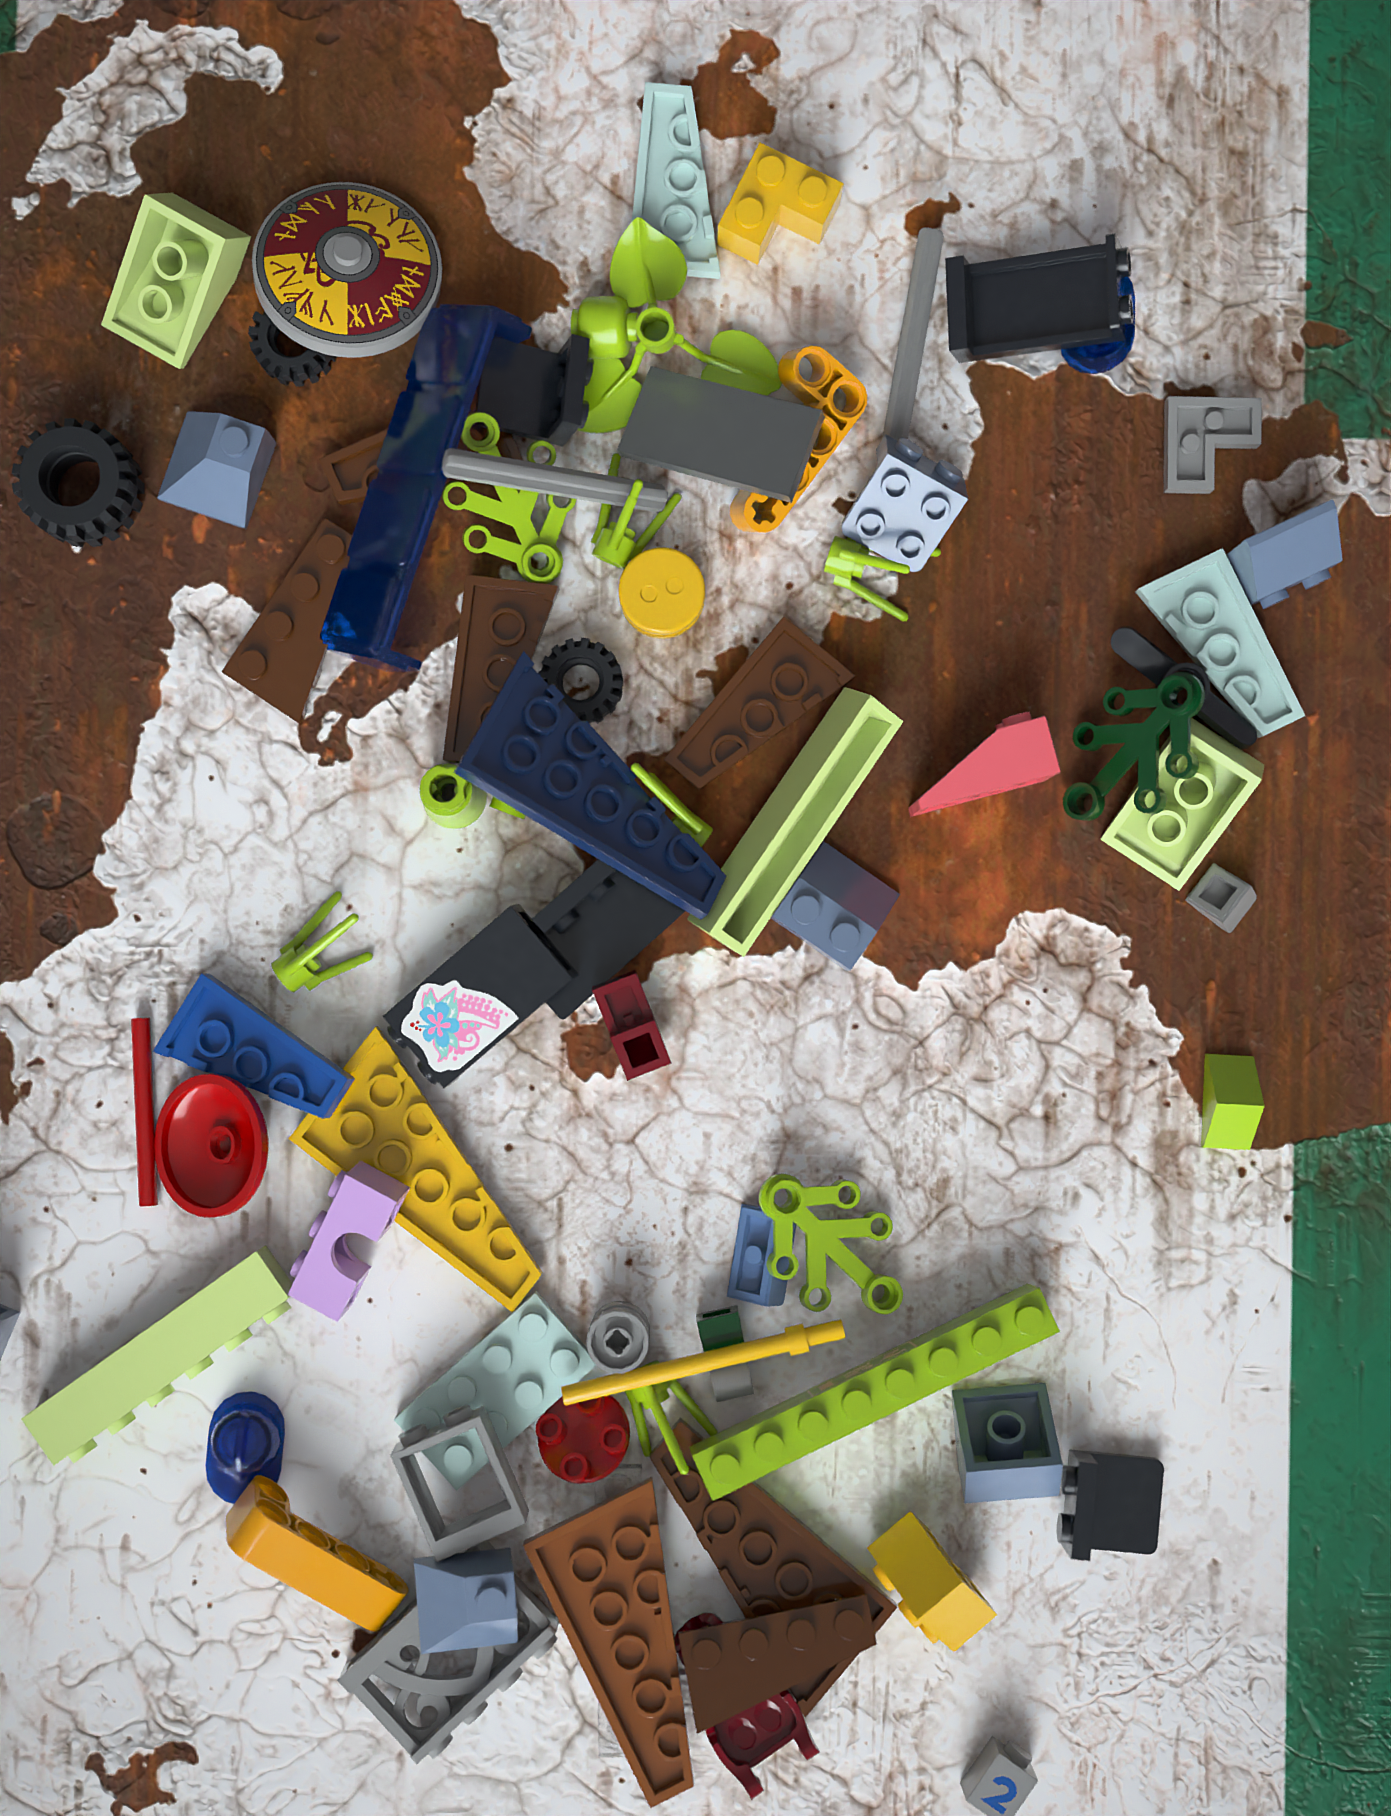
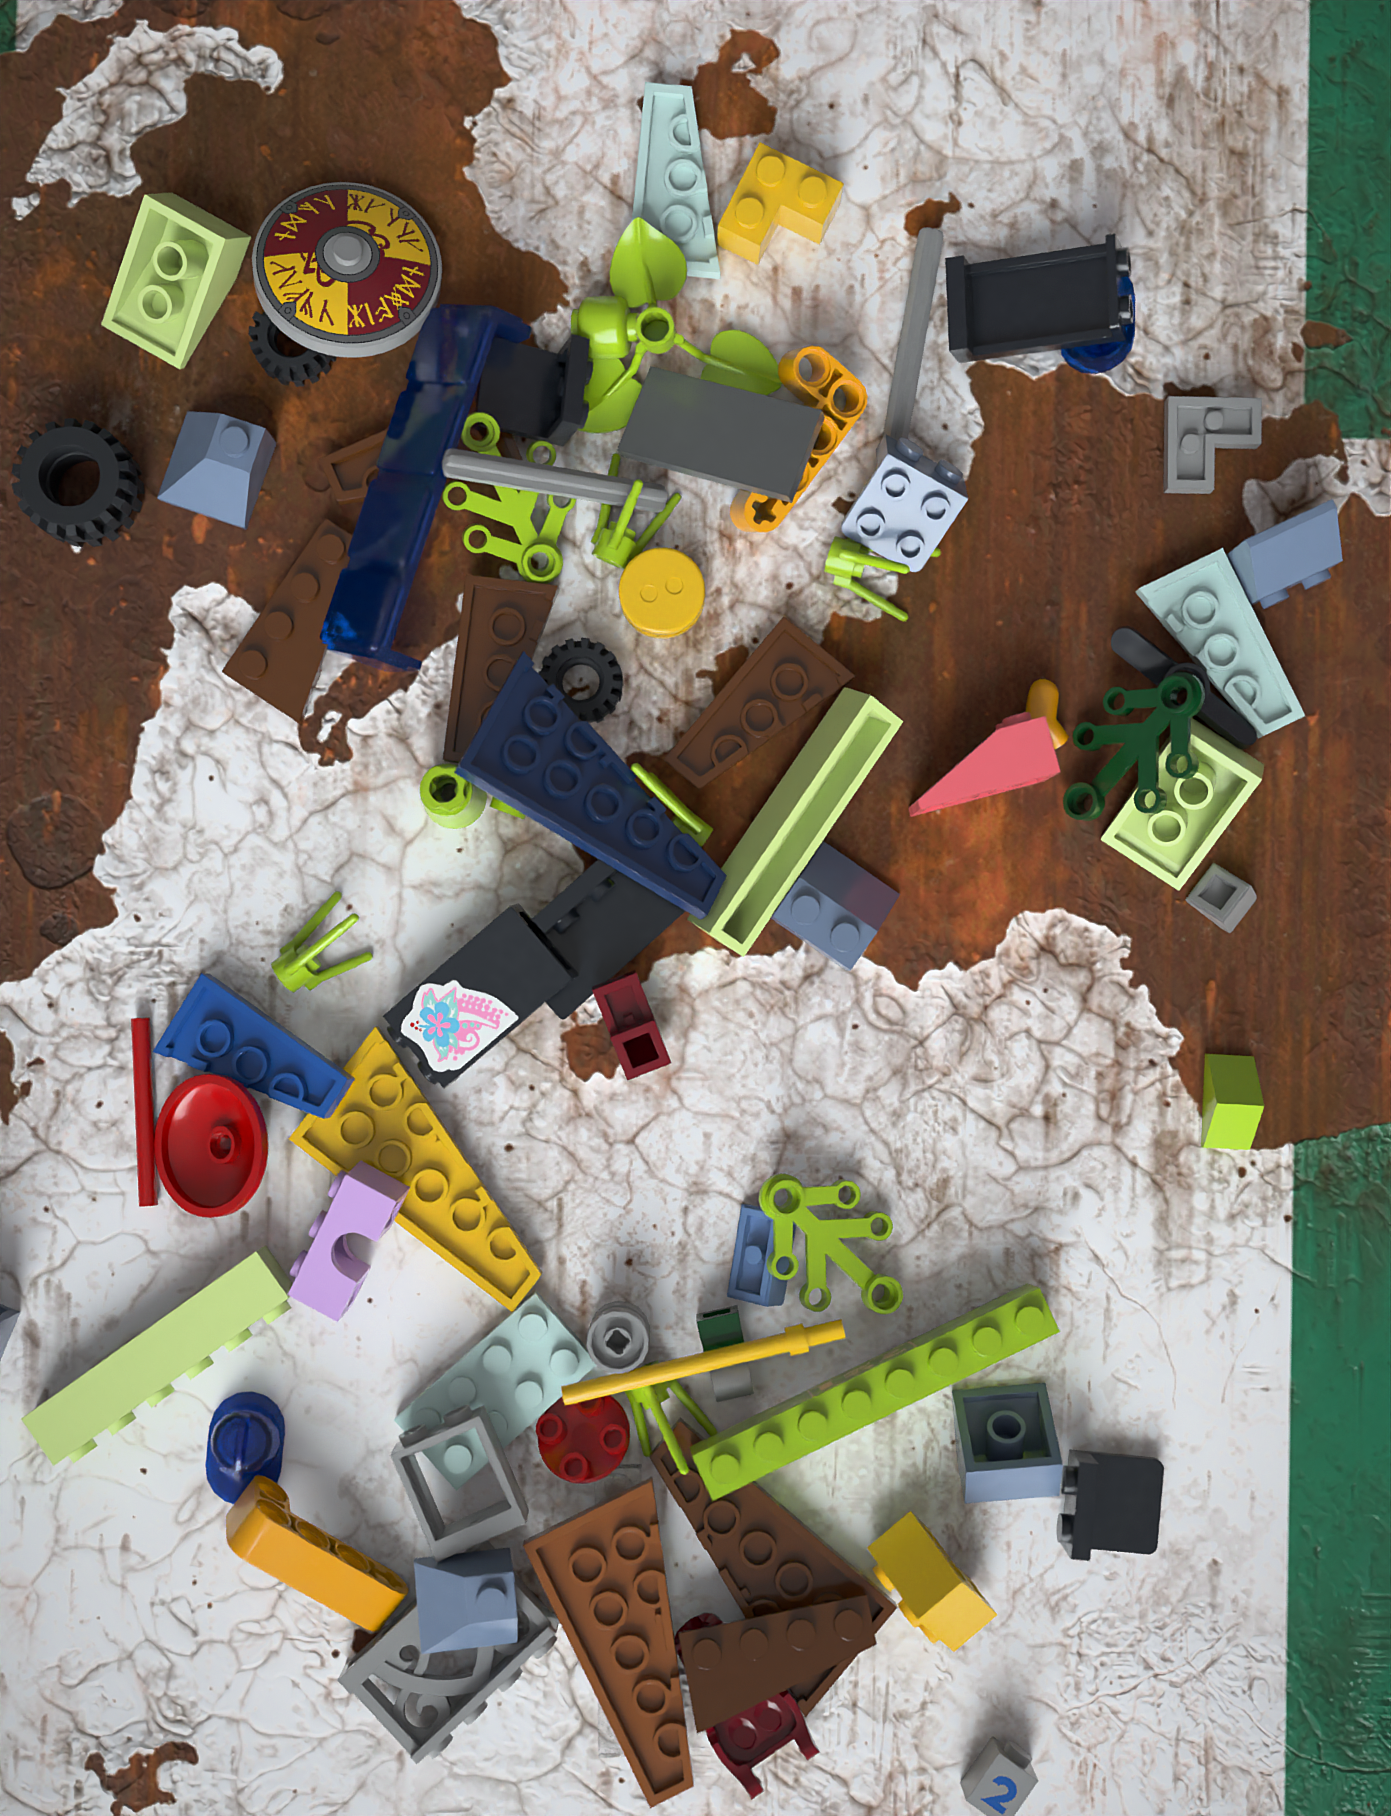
none -> light orange arm [1026,679,1069,749]

